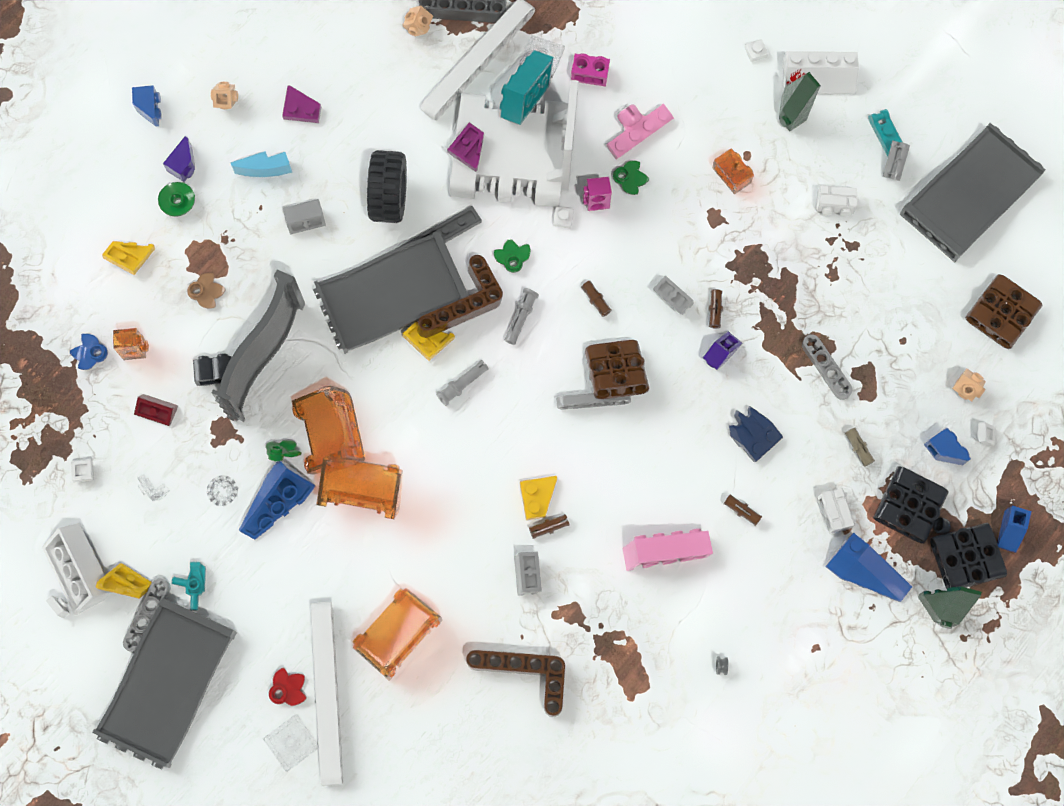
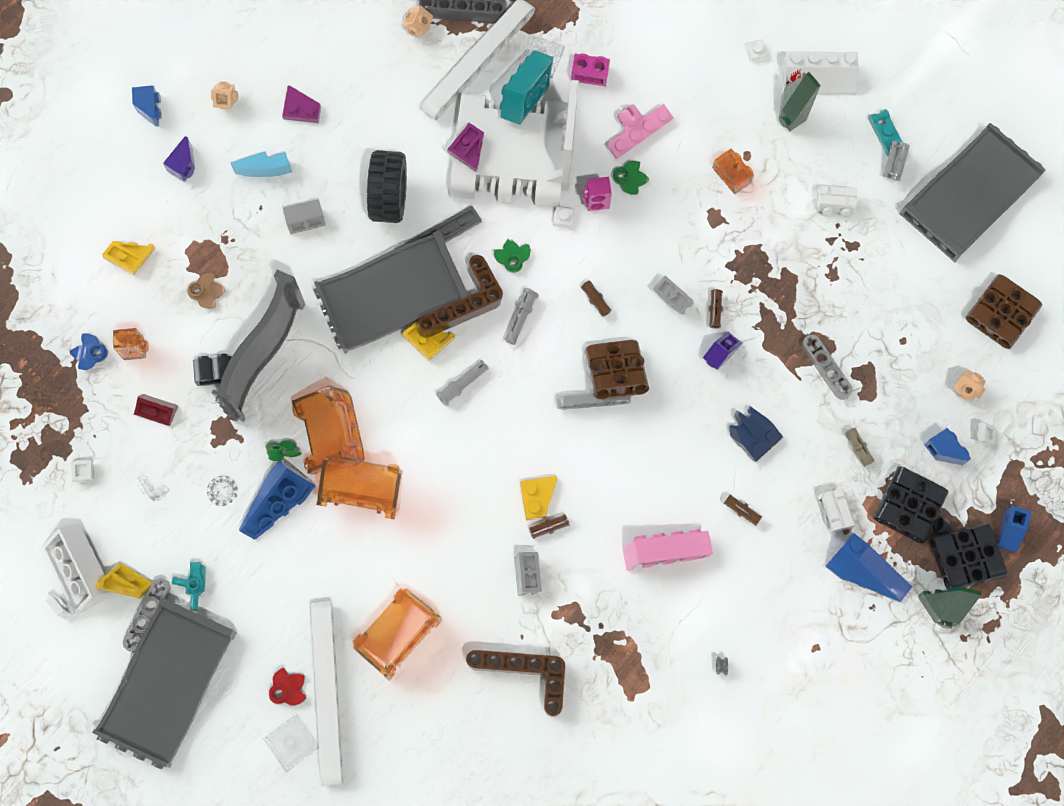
green dish [158,182,195,217] -> none

